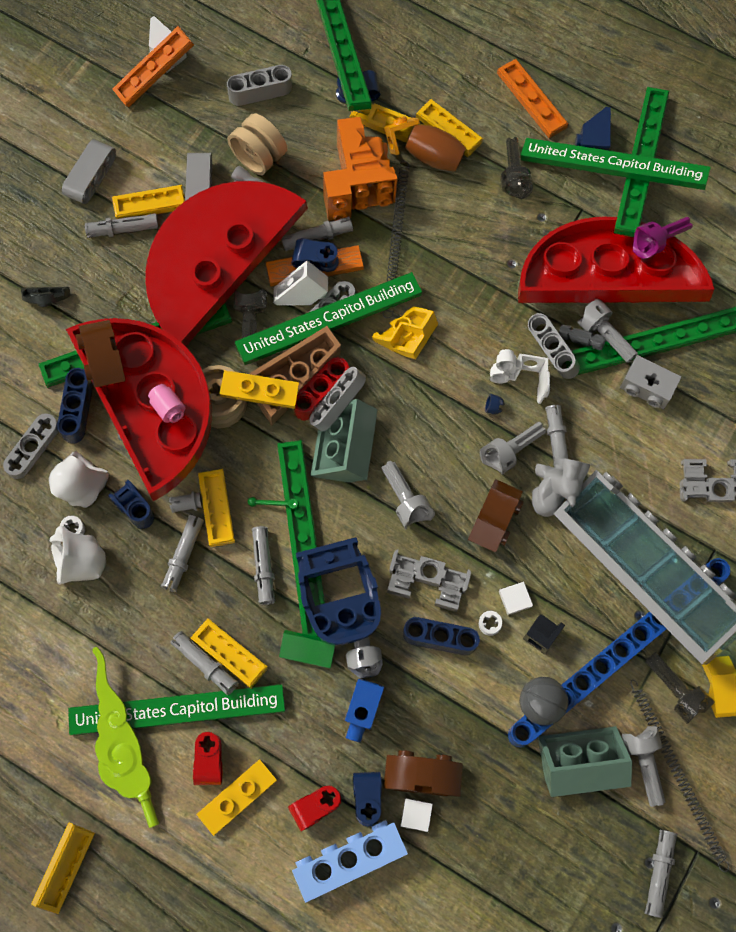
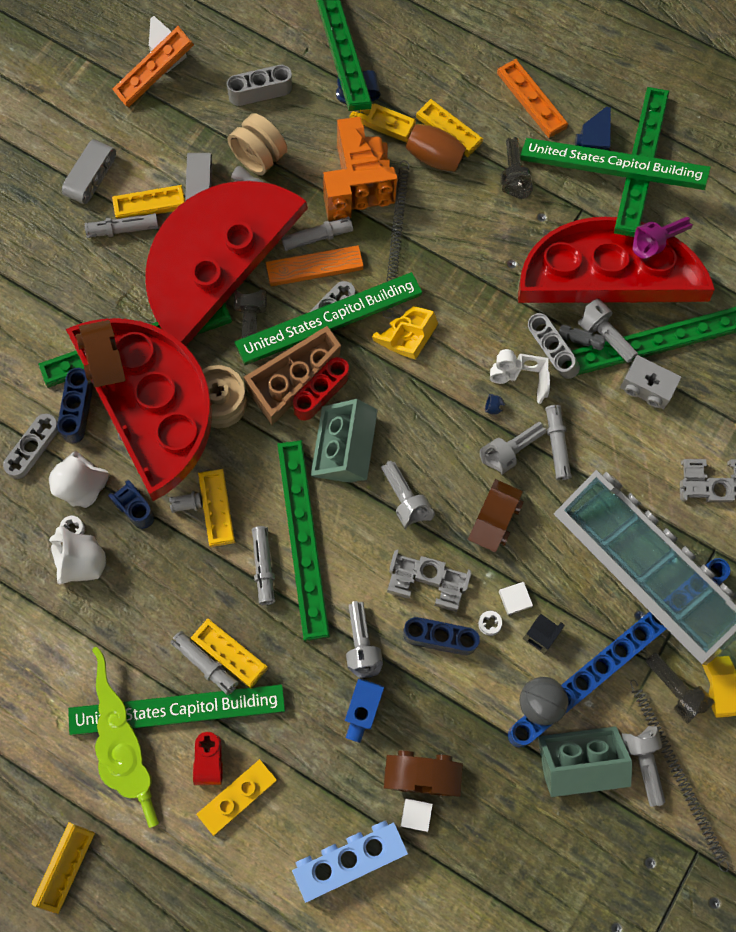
pearl dark grey plate [21,287,70,307] -> none
bright pink brick [148,384,185,423] -> none
light grey pin [161,515,204,592] -> none
yellow plate [220,370,299,409] -> none
green hinge [248,497,299,510] -> none
white slope [273,261,328,305] -> none
green tile [279,630,335,668] -> none
red piece [287,786,341,832] -> none
dark blue piece [291,238,339,272] -> none
dark blue slope [296,537,381,645] -> none
light grey beam [310,367,366,431] -> none
dark blue piece [353,772,382,827] -> none
light orange bracket [384,116,420,155] -> none
light grey animal [532,457,590,517] -> none
light grey pin [644,830,678,919] -> none

